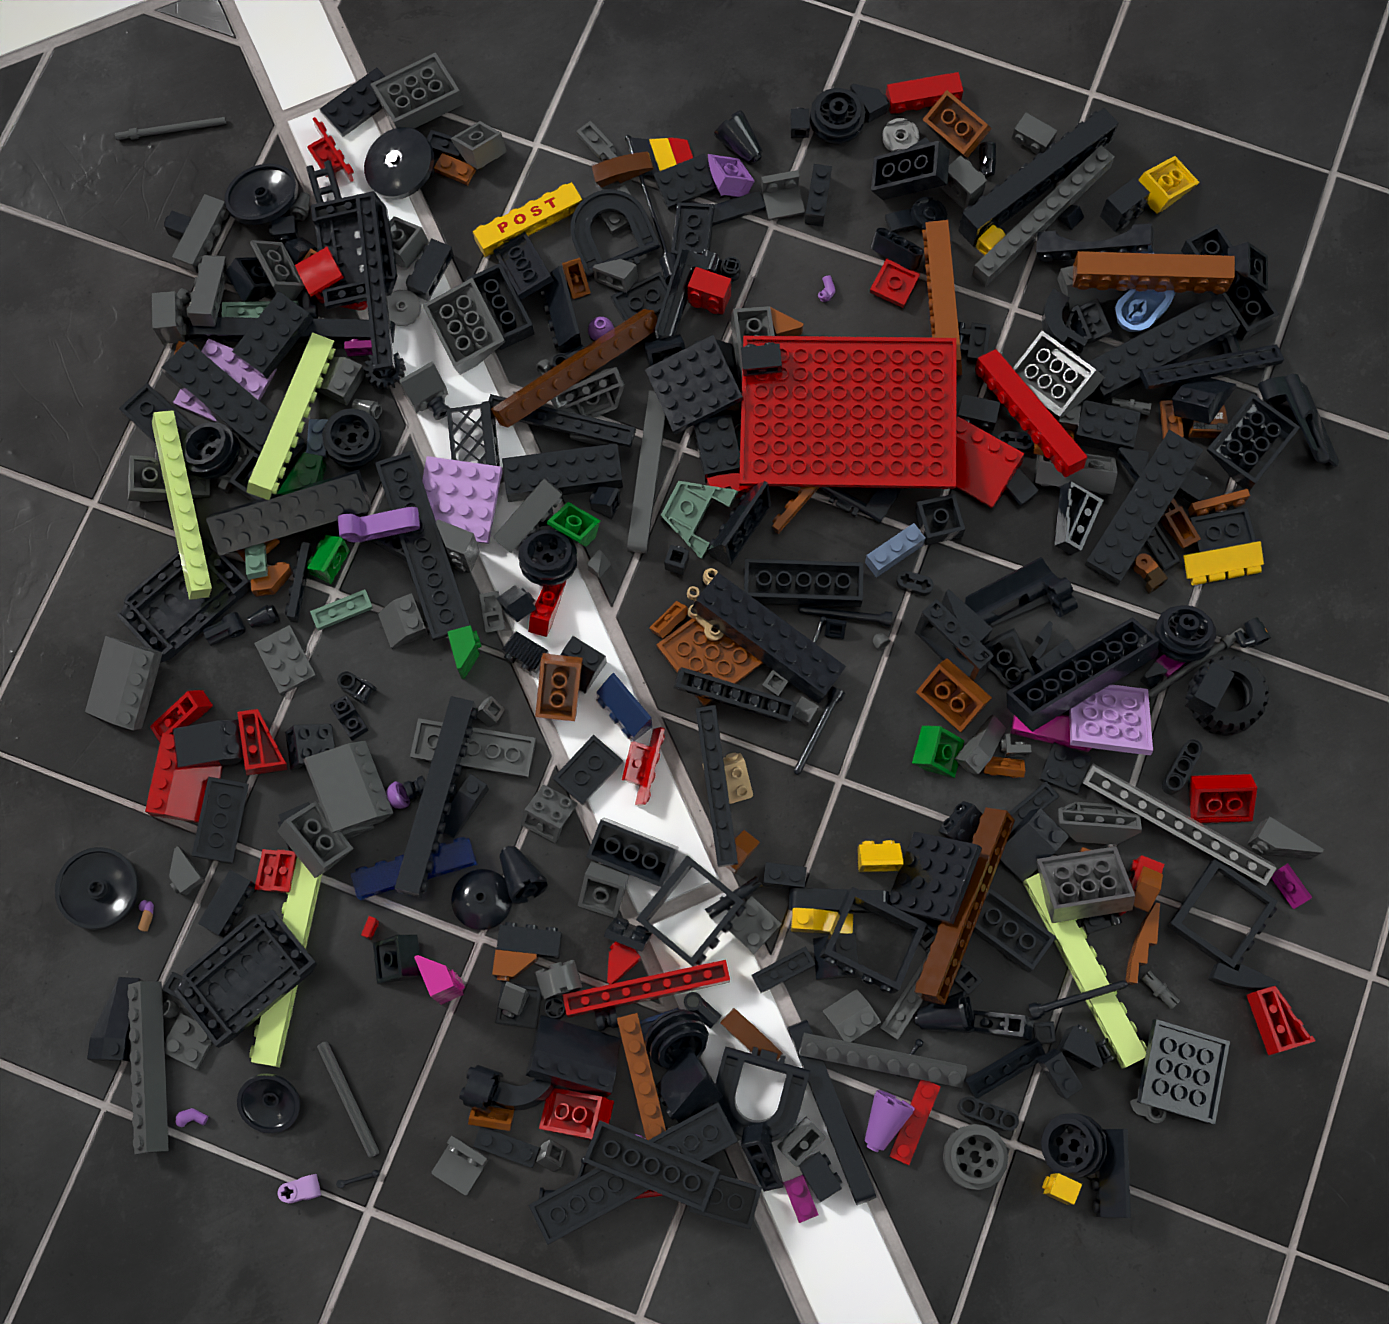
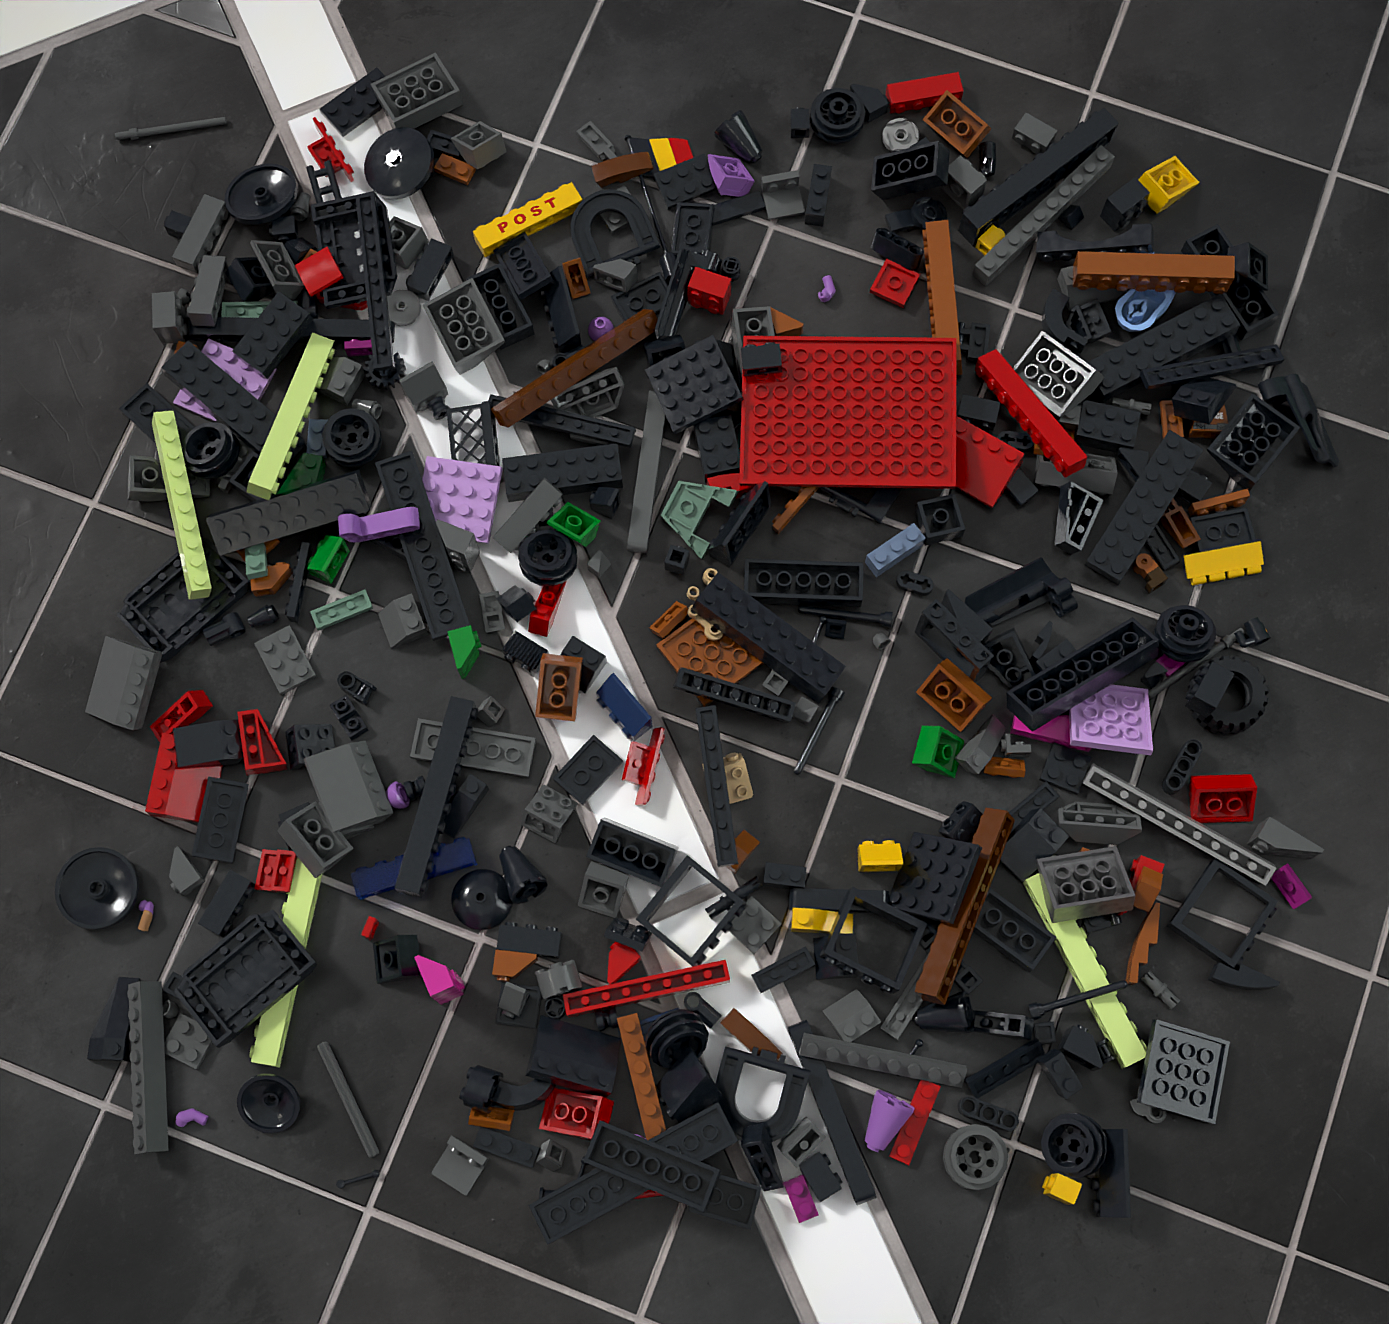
lavender piece [278,1174,321,1203] -> none
red wedge [1247,986,1316,1055] -> none

